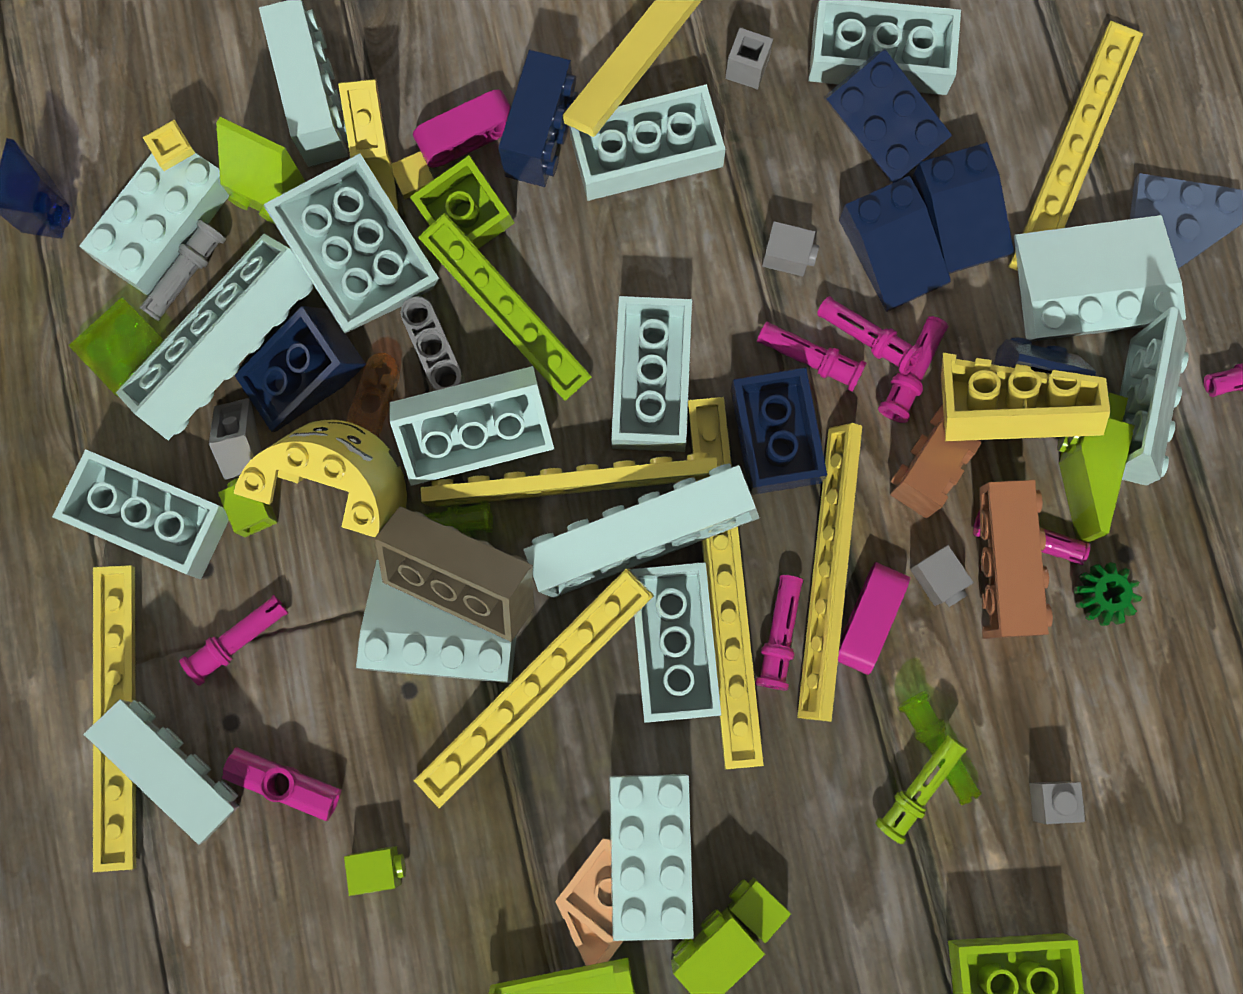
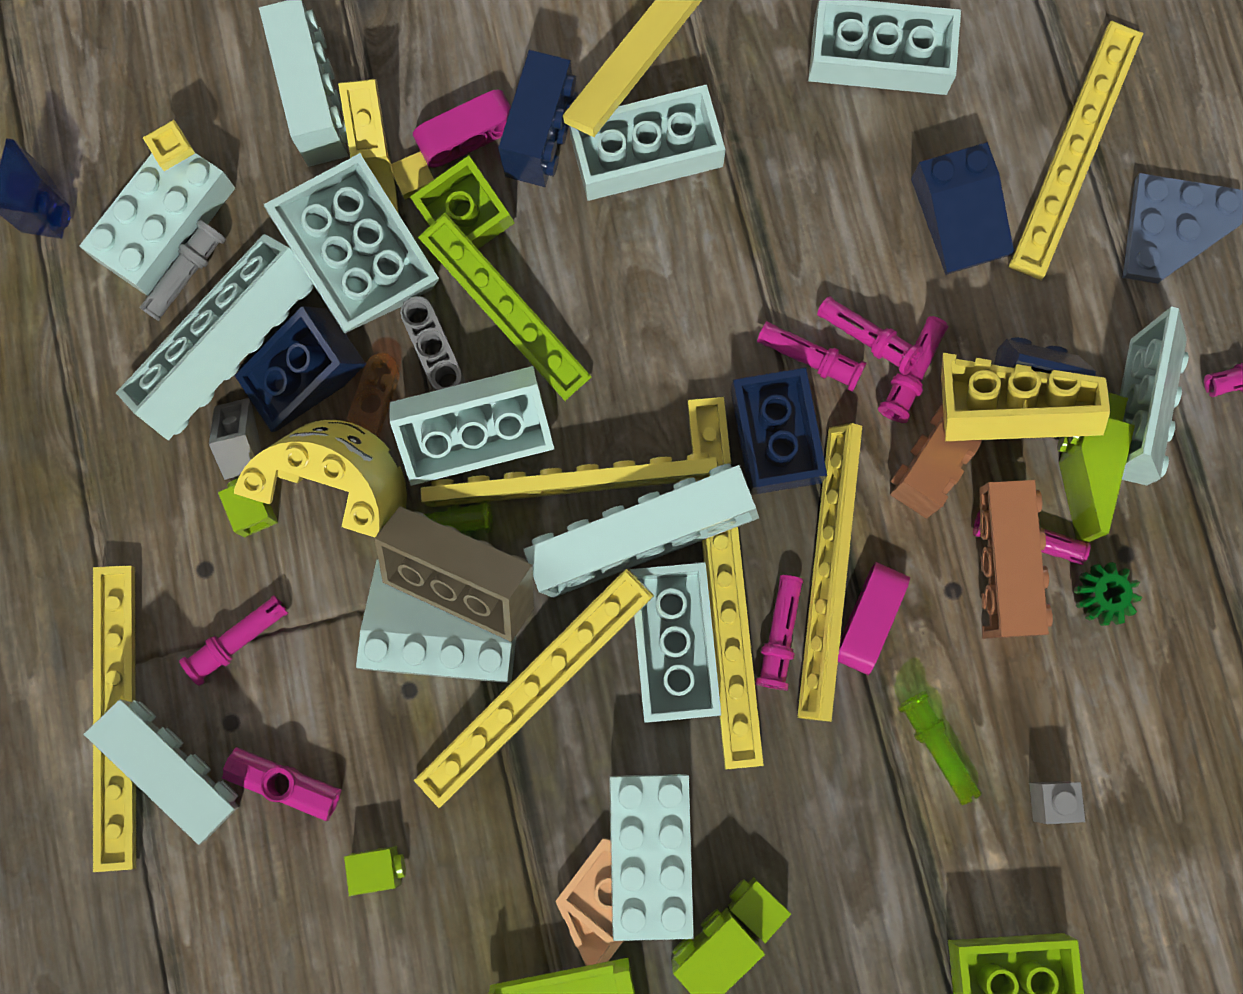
light aqua brick [52,449,229,579] -> none
clear neon green plate [68,297,164,399] -> none
lime slope [216,117,306,224] -> none
light aqua brick [611,296,692,452] -> none
light grey brick [725,28,773,89] -> none
light grey brick [762,221,819,277] -> none
dark blue brick [823,49,952,183] -> none
dark blue slope [839,176,951,312] -> none
lime pin [875,734,968,844] -> none
light grey brick [910,545,974,607] -> none
light aqua slope [1014,215,1186,342] -> none

